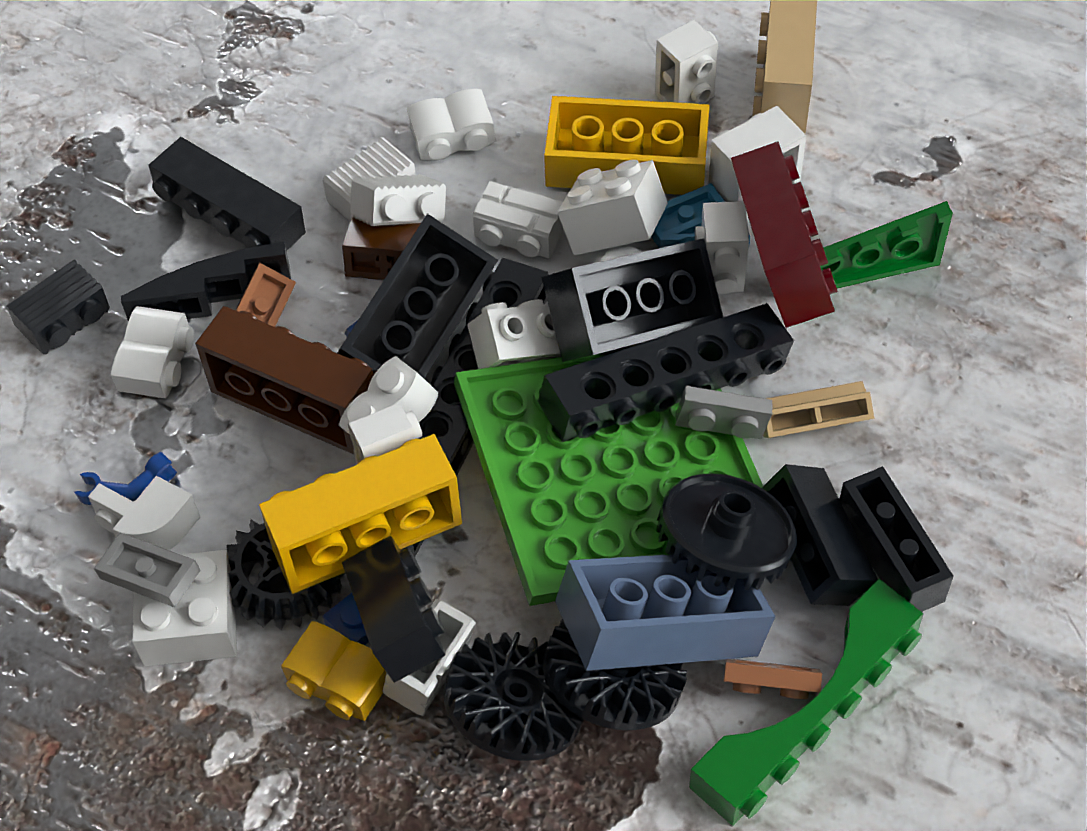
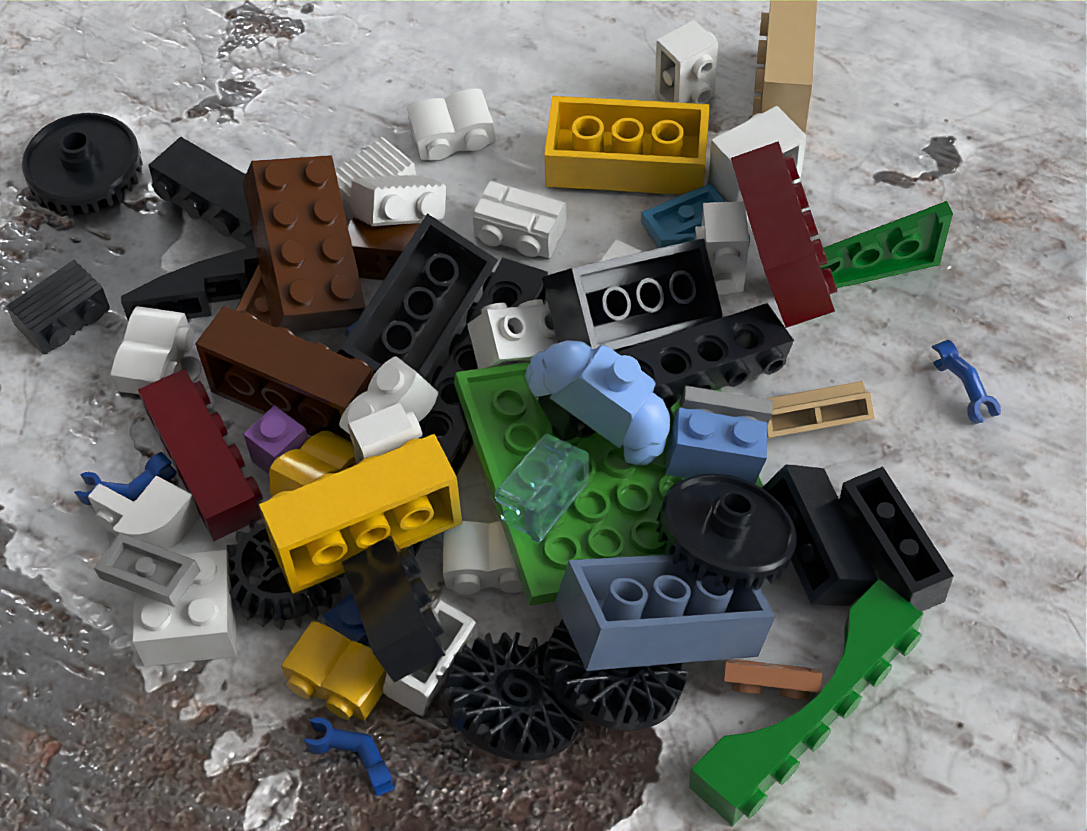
white brick [557,160,668,255] -> none
none -> black wheel [22,113,143,215]
none -> dark red brick [138,369,263,542]
none -> reddish brown brick [242,155,366,333]
none -> medium lavender brick [243,405,308,474]
none -> yellow brick [269,431,357,496]
none -> blue arm [304,717,395,797]
none -> white brick [443,521,524,595]
none -> clear light blue hinge [495,433,589,543]
none -> light blue torso [524,340,670,466]
none -> medium blue brick [665,408,767,484]
none -> blue arm [932,340,1001,424]

